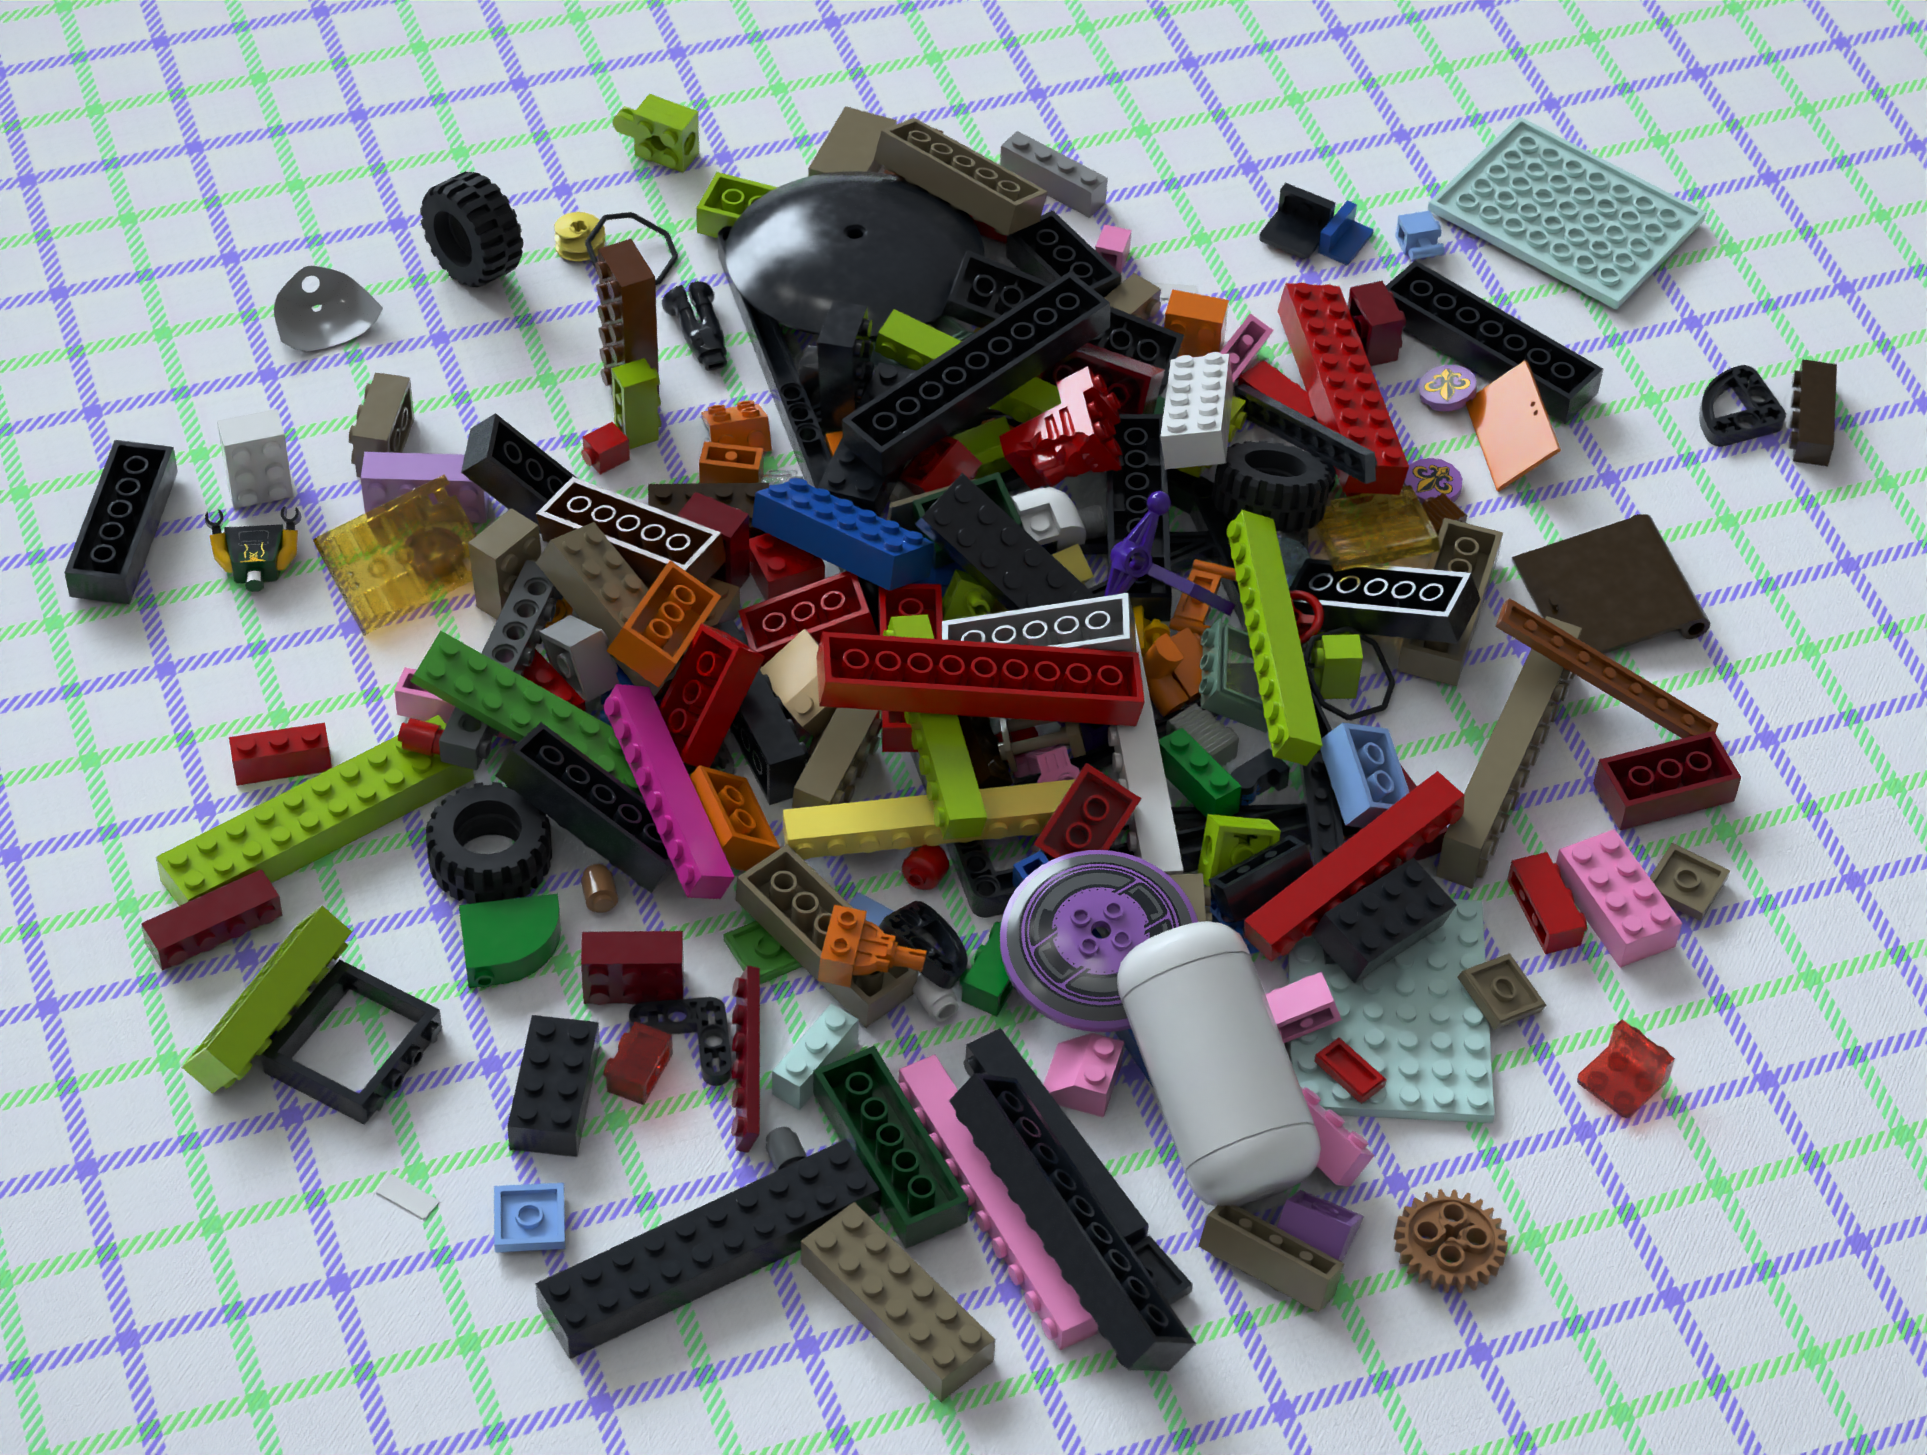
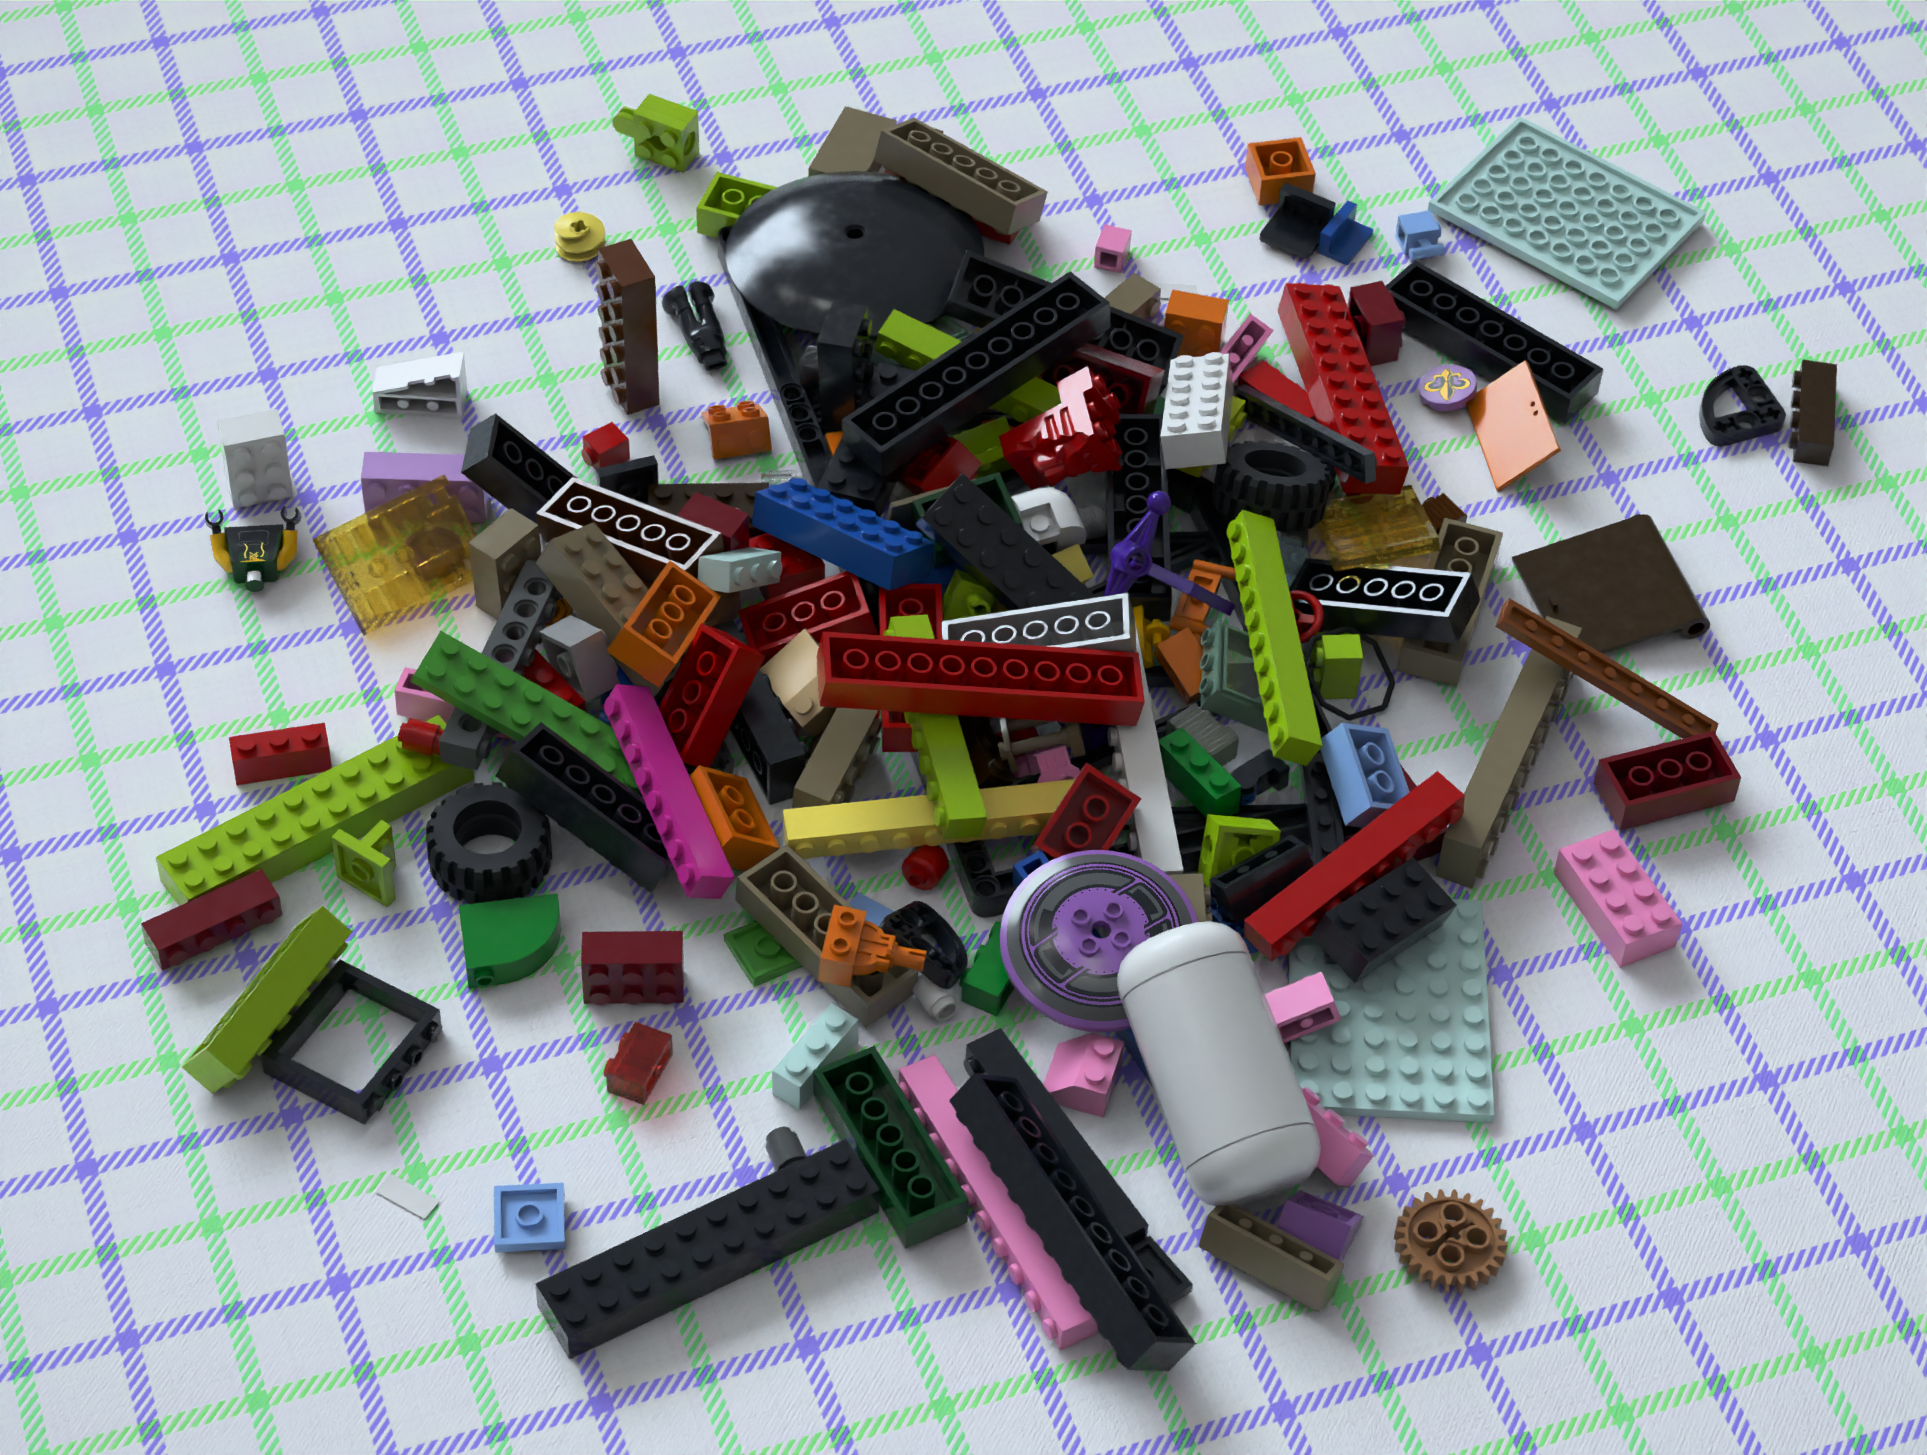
black brick [64,440,178,605] -> none
light grey piece [274,266,383,352] -> none
dark tan brick [349,372,414,478] -> none
black tyre [420,172,524,287] -> none
black brick [507,1015,600,1157] -> none
medium nougat brick [581,864,618,913] -> none
black piece [585,212,678,285] -> none
lime brick [611,358,662,450] -> none
black beam [629,997,732,1086] -> none
orange brick [699,441,764,483] -> none
dark red plate [731,965,760,1153] -> none
dark tan brick [801,1202,995,1402] -> none
light grey brick [1000,131,1108,218] -> none
black brick [1006,210,1122,297] -> none
orange brick [1142,633,1189,717] -> none
red tile [1314,1037,1387,1104] -> none
tile [1404,458,1463,505] -> none
dark tan tile [1457,953,1547,1030] -> none
red brick [1507,852,1587,954] -> none
clear red bracket [1577,1019,1675,1118] -> none
dark tan plate [1650,843,1730,921] -> none
none -> lime bracket [331,820,396,908]
none -> white wedge [372,351,467,418]
none -> black plate [596,455,659,505]
none -> light aqua brick [698,547,782,593]
none -> orange brick [1245,137,1316,205]

